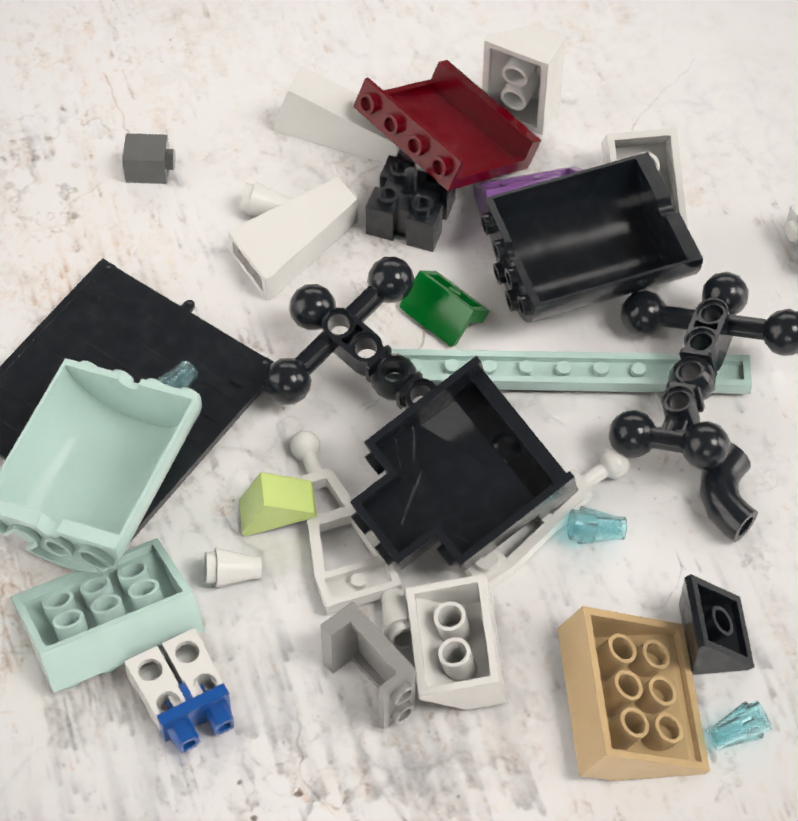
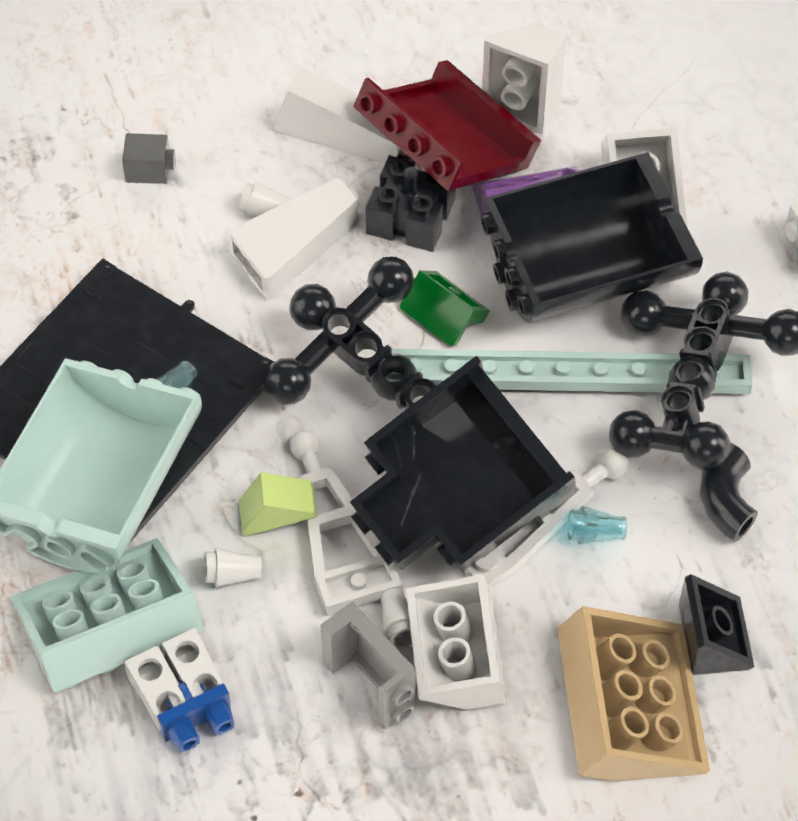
clear light blue cone [707,700,772,751] -> none

